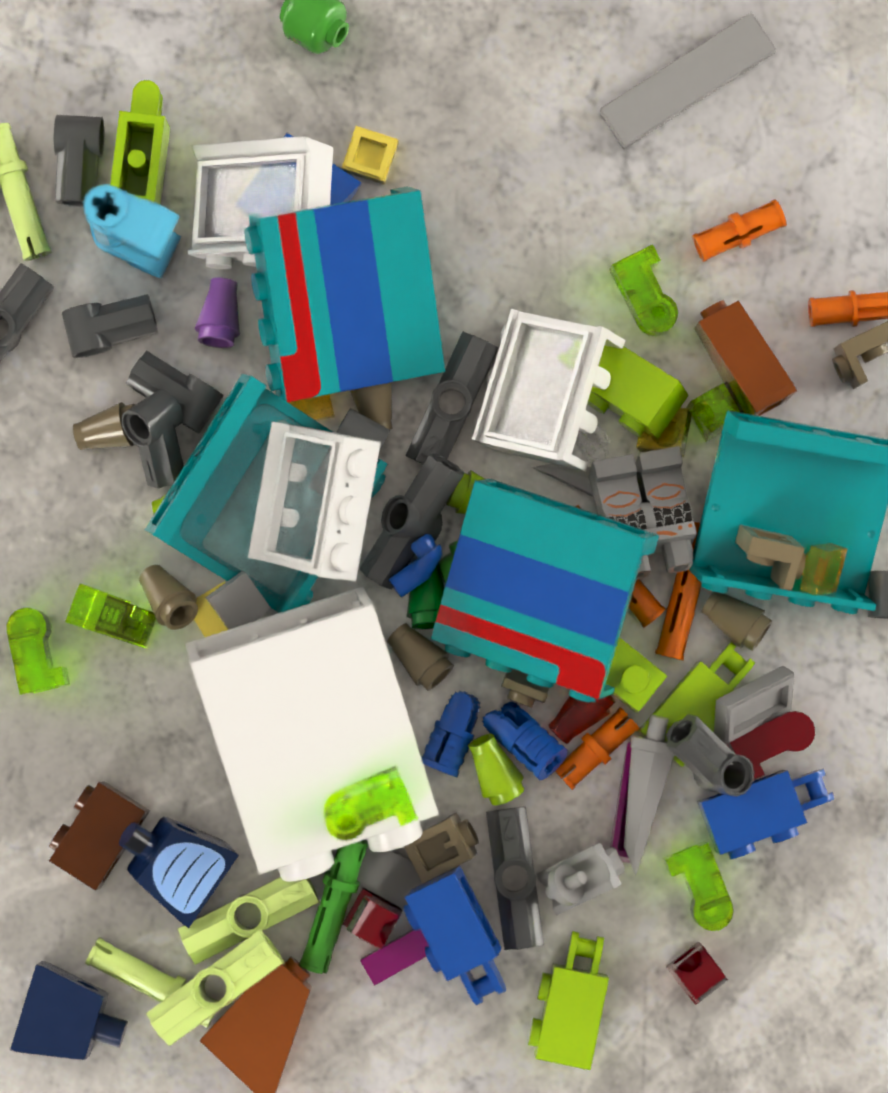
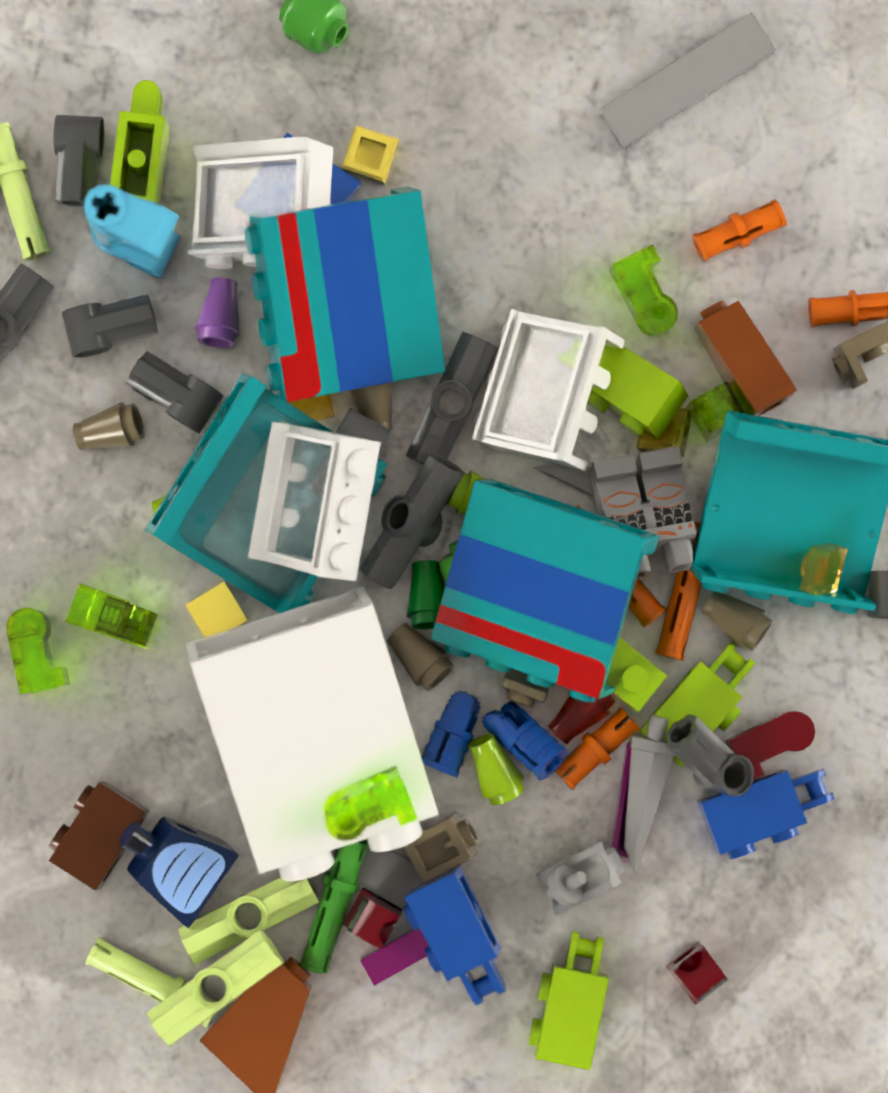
dark blue torso [10,961,128,1060] -> none
dark grey piece [121,390,184,489] -> none
dark tan cone [139,565,198,630] -> none
light grey tile [205,571,271,630] -> none
blue arm [388,534,443,598] -> none
dark grey piece [486,807,544,950] -> none
clear neon green leg [663,841,734,931] -> none
light grey tile [714,666,794,744] -> none
dark tan bracket [735,525,806,591] -> none

